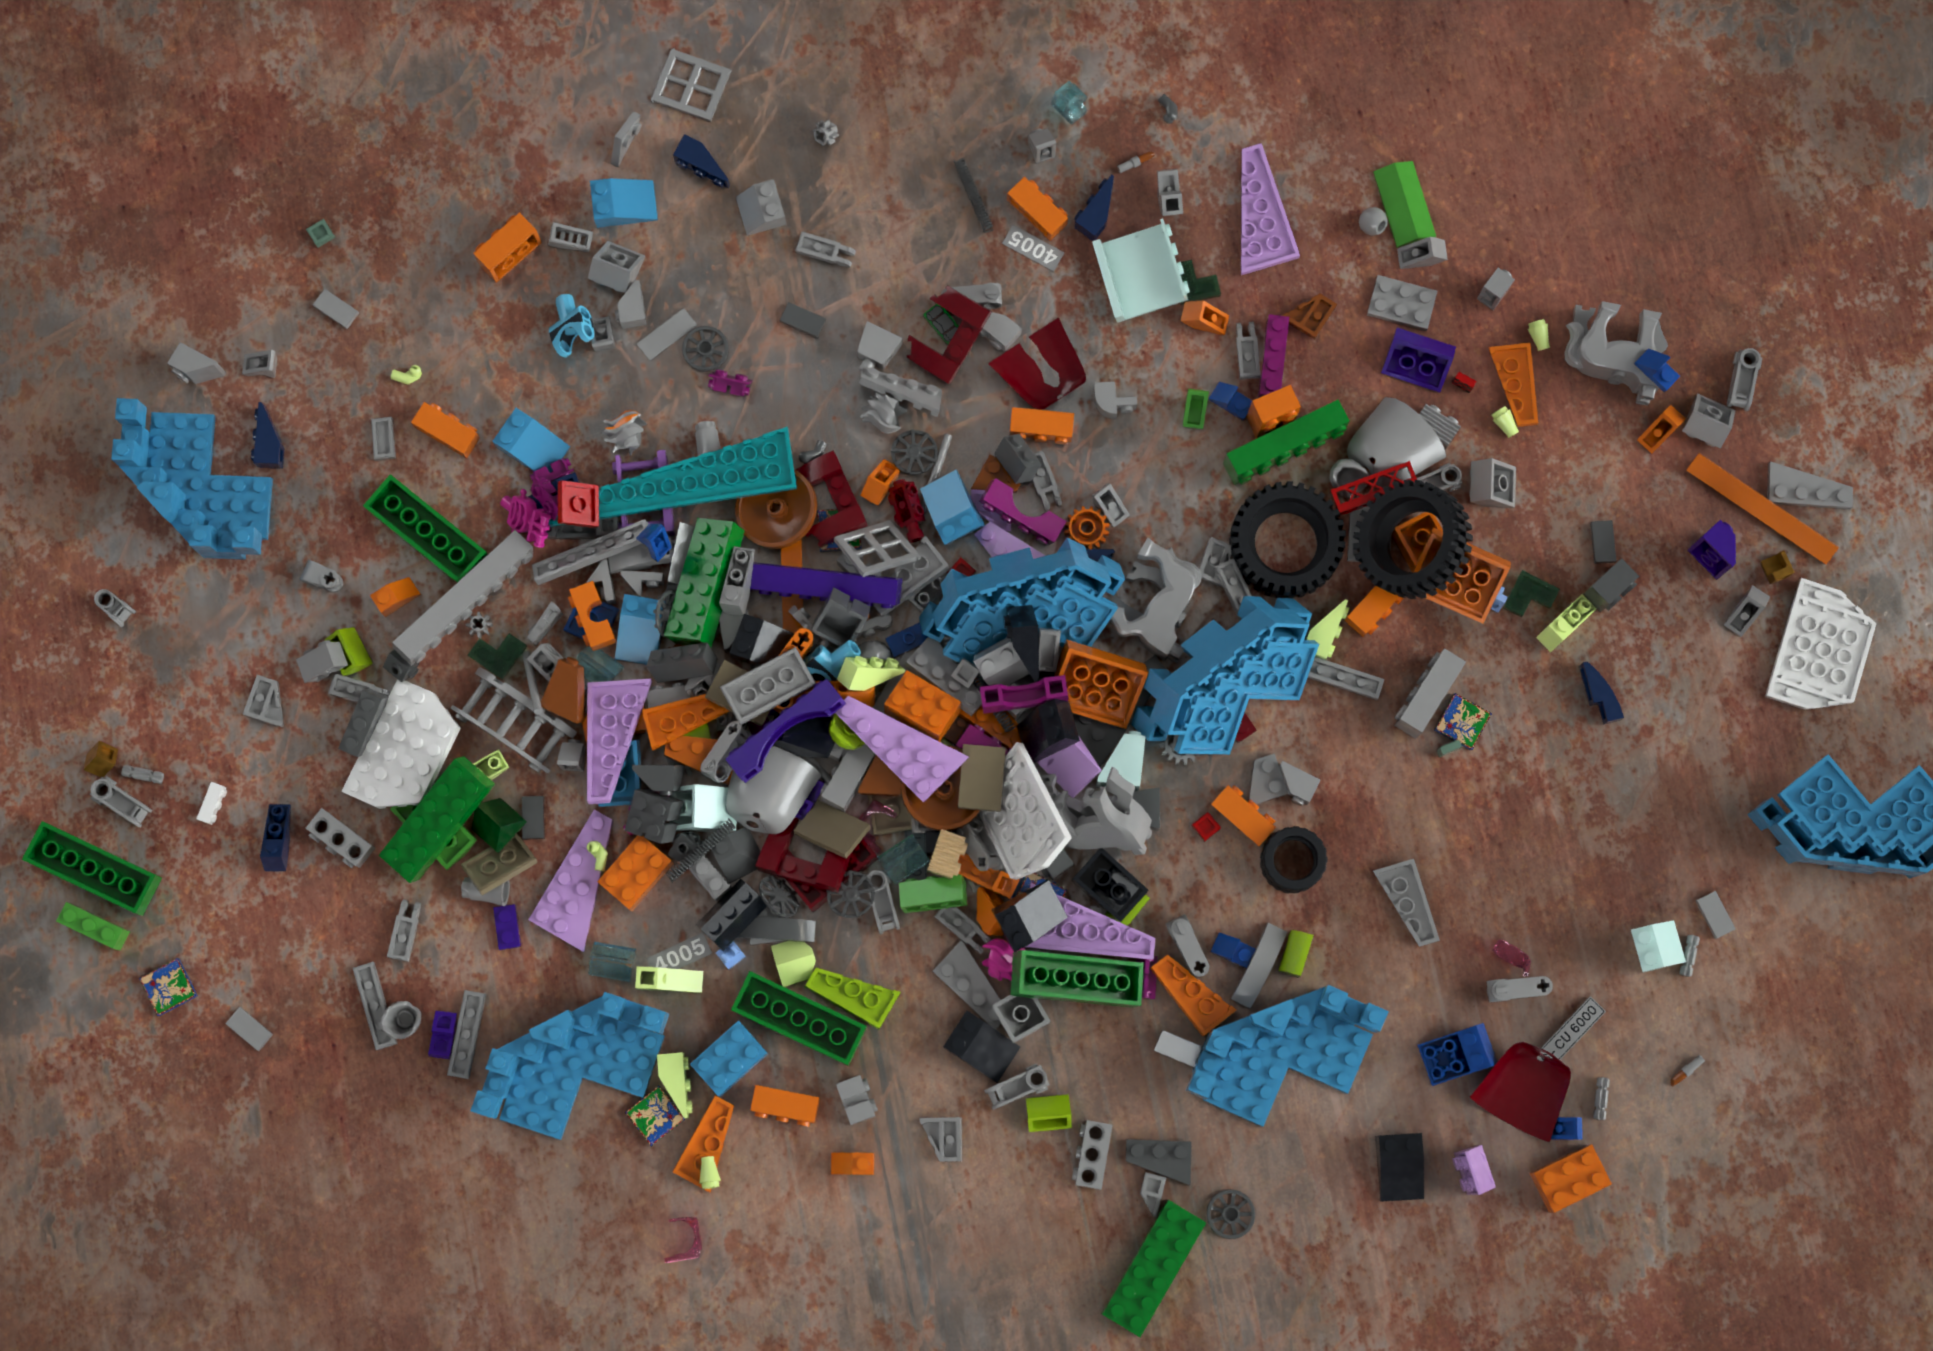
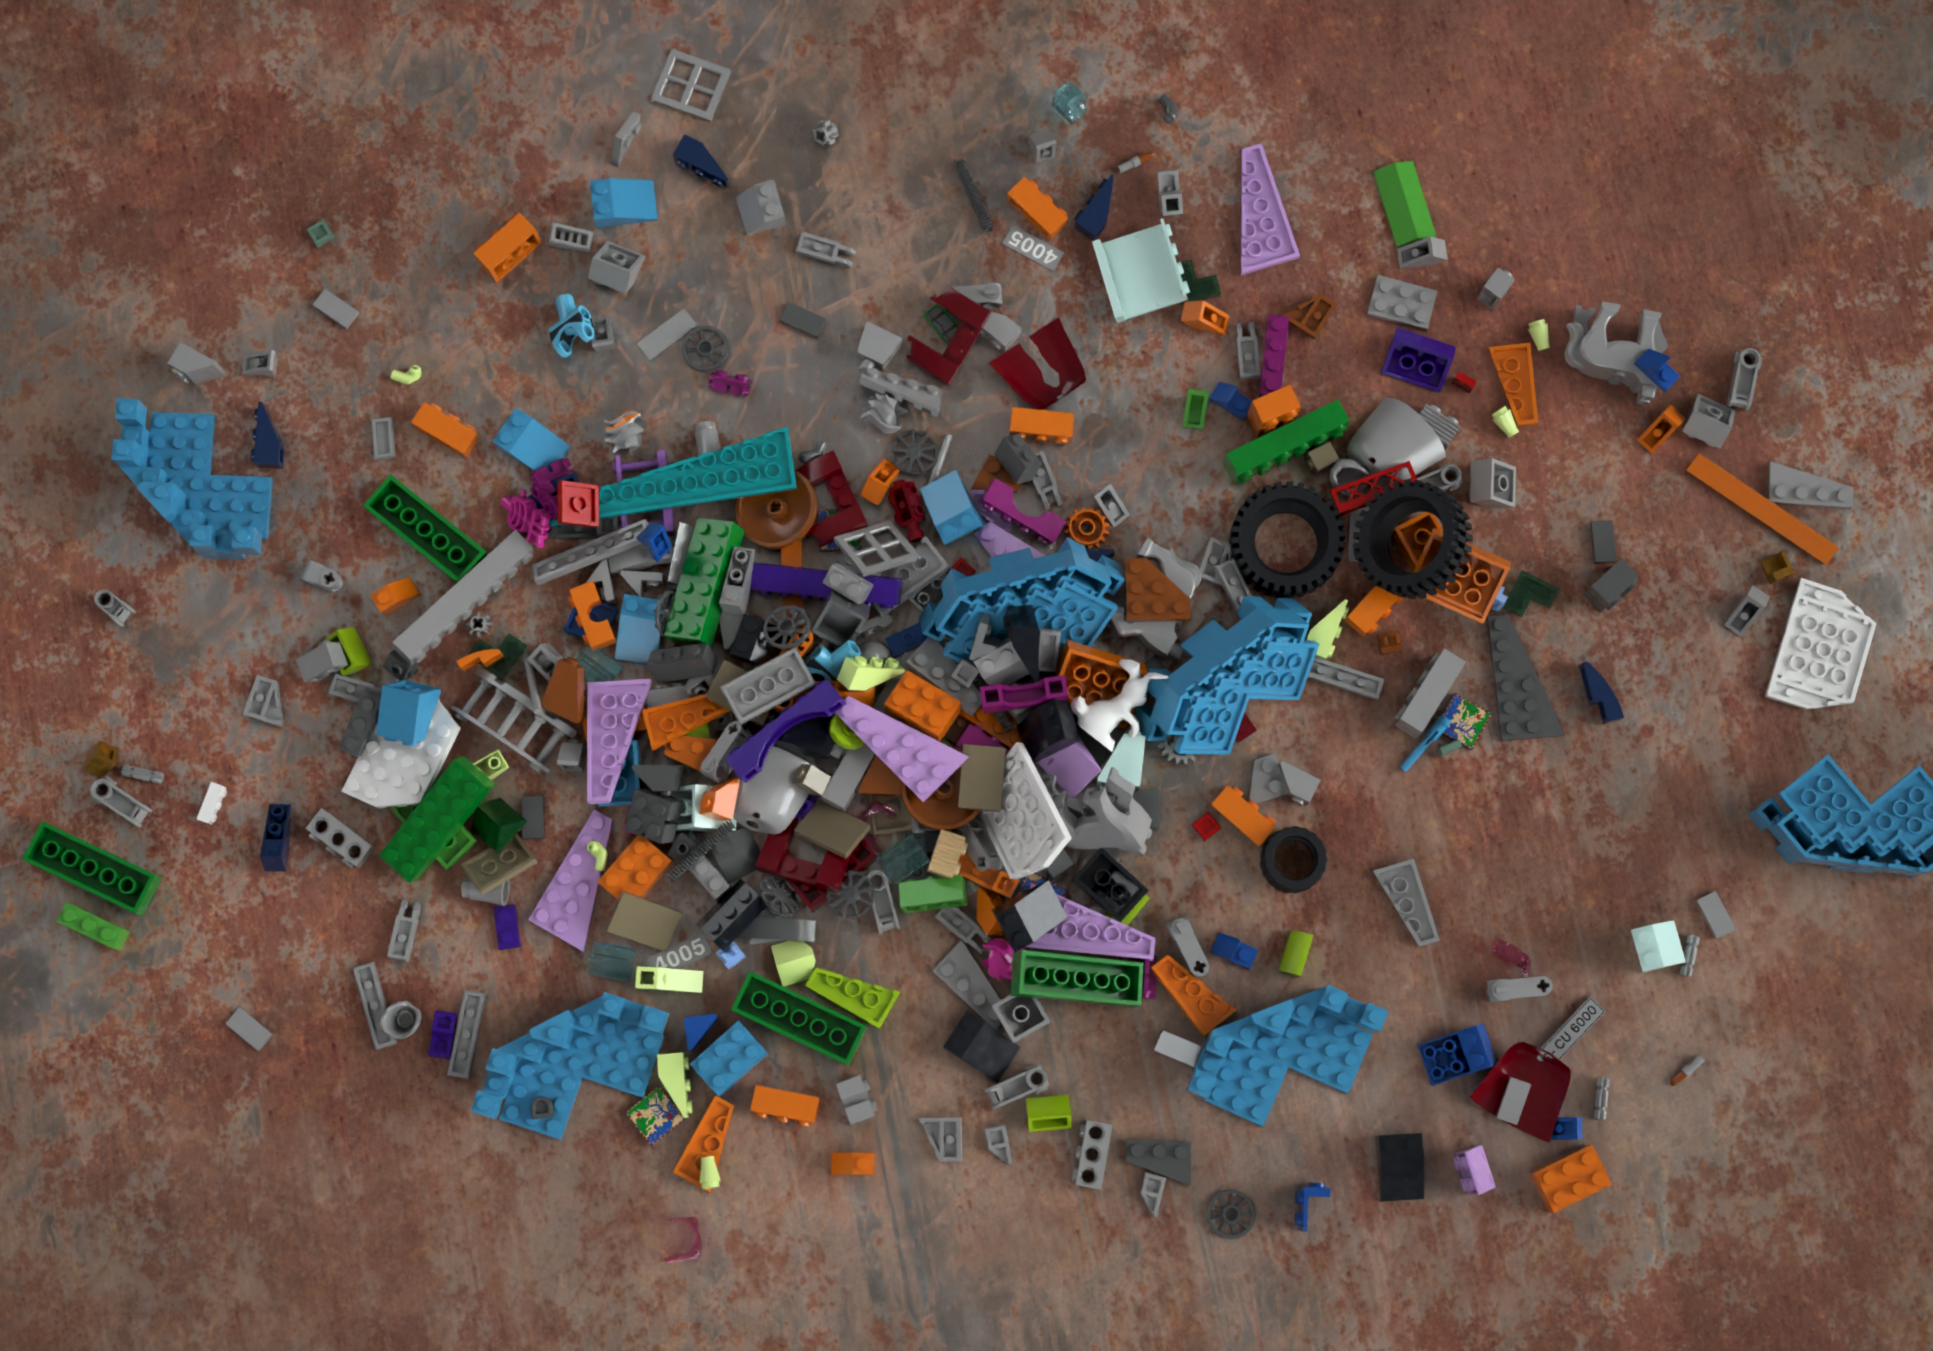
tile [139,958,198,1017] -> none
light grey wing [527,601,563,646] -> none
light grey slope [615,280,647,329] -> none
light grey brick [1093,382,1137,419] -> none
green brick [1101,1200,1206,1337] -> none
light grey slope [1231,922,1287,1009] -> none
light grey piece [1359,207,1388,236] -> none
yellowish green slope [1536,594,1597,652] -> none
dark purple slope [1687,520,1736,580] -> none
none -> dark azure slope [376,680,441,746]
none -> orange slope [456,649,504,672]
none -> dark grey tile [531,1096,555,1120]
none -> dark tan tile [606,890,682,952]
none -> blue slope [684,1014,719,1052]
none -> slope [699,777,740,821]
none -> dark grey wheel [763,606,811,650]
none -> brick [792,764,831,796]
none -> light grey brick [823,563,874,604]
none -> dark grey slope [969,613,1001,660]
none -> light grey tile [984,1125,1013,1165]
none -> white animal [1071,659,1169,752]
none -> dark orange plate [1125,558,1191,622]
none -> blue bracket [1294,1182,1331,1232]
none -> dark tan brick [1305,442,1340,475]
none -> dark orange tile [1377,630,1403,655]
none -> dark azure pin [1400,714,1452,772]
none -> dark grey wing [1486,614,1565,741]
none -> light grey tile [1496,1076,1531,1125]

